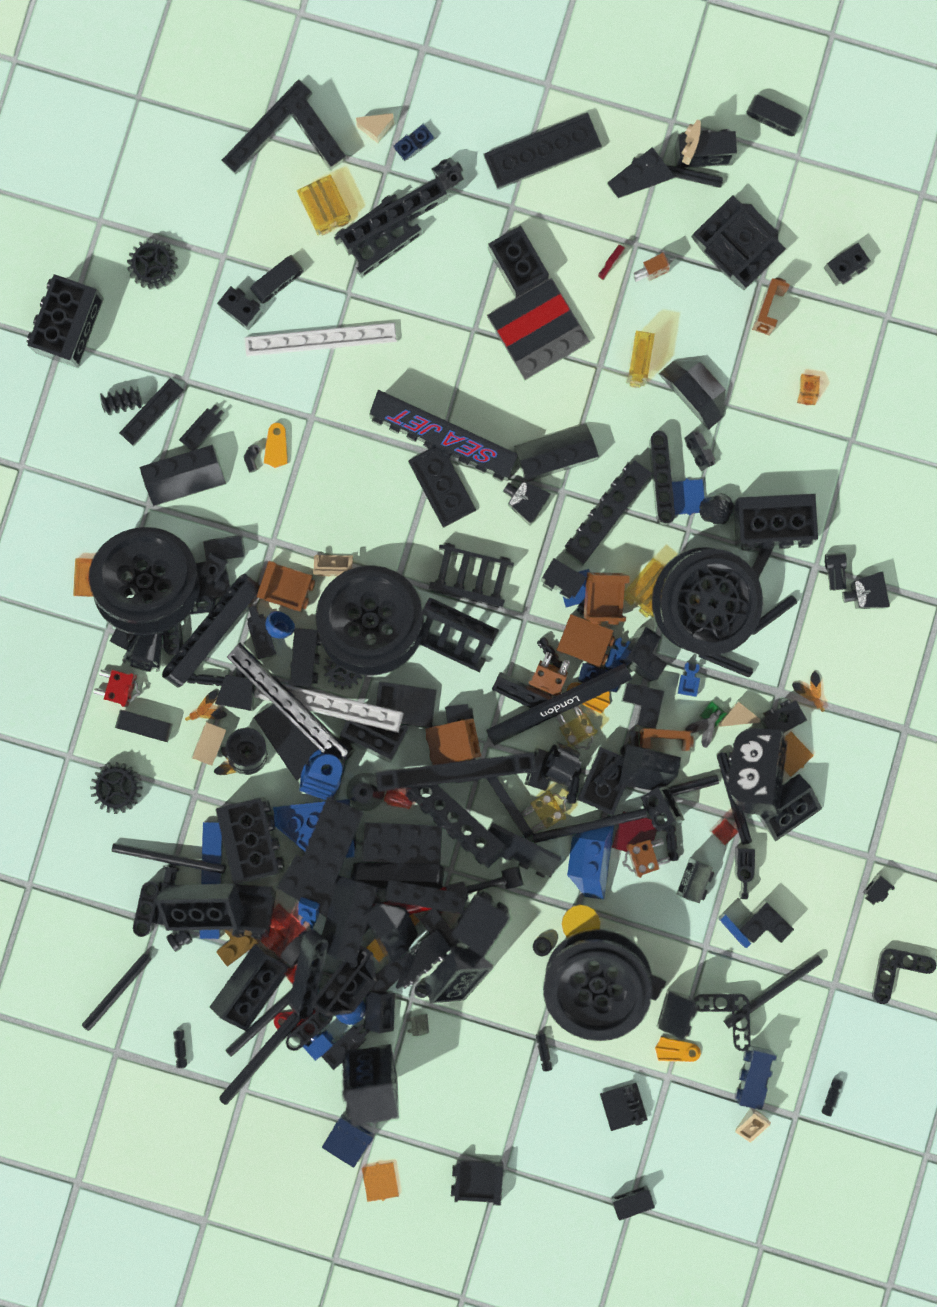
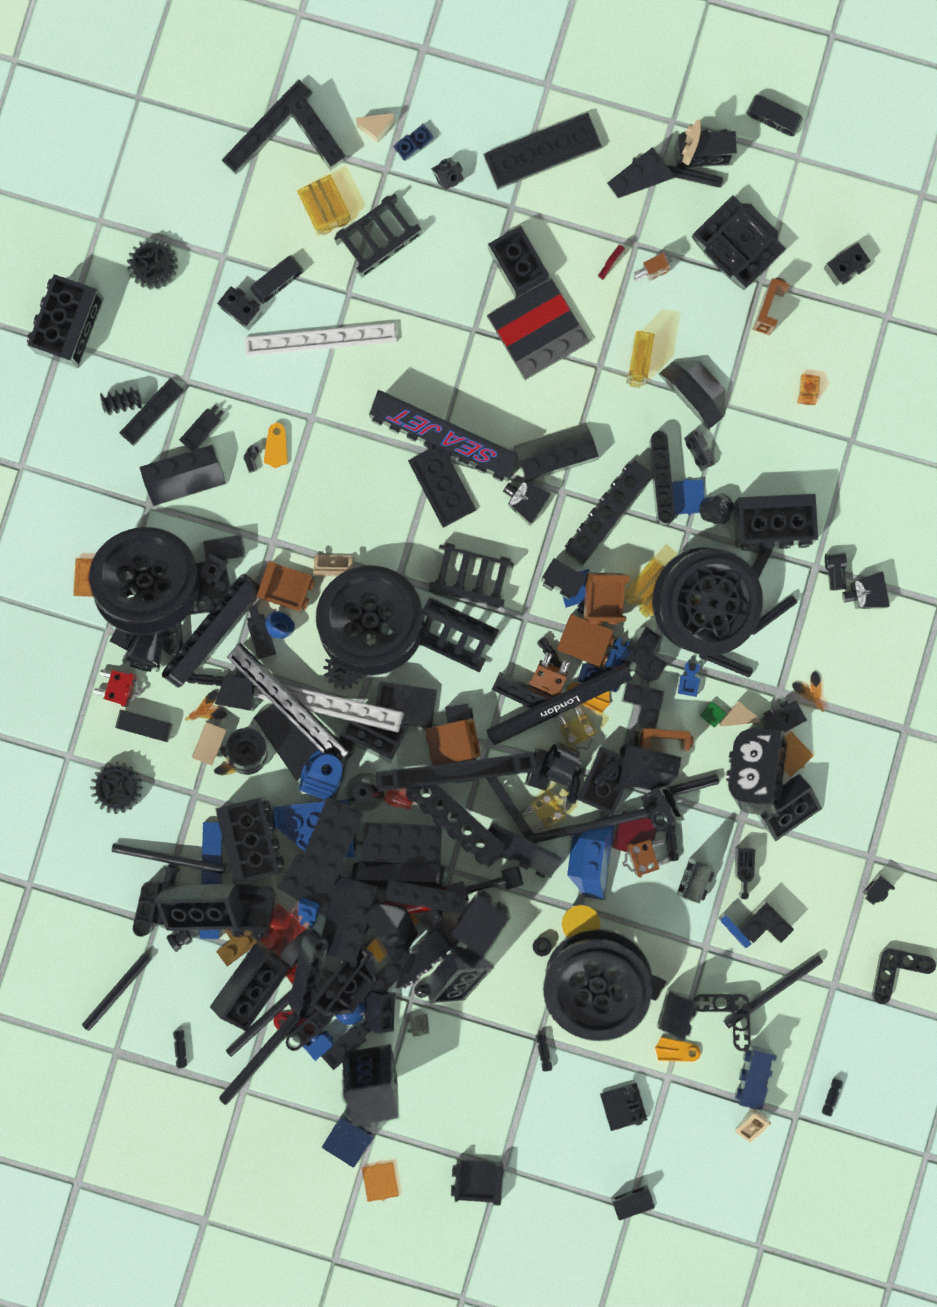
black wedge [288,628,322,688] -> none
black brick [338,177,448,256] -> none
dark grey piece [685,710,721,748] -> none
clear red brick [709,818,738,845] -> none
black axle [716,751,752,845] -> none

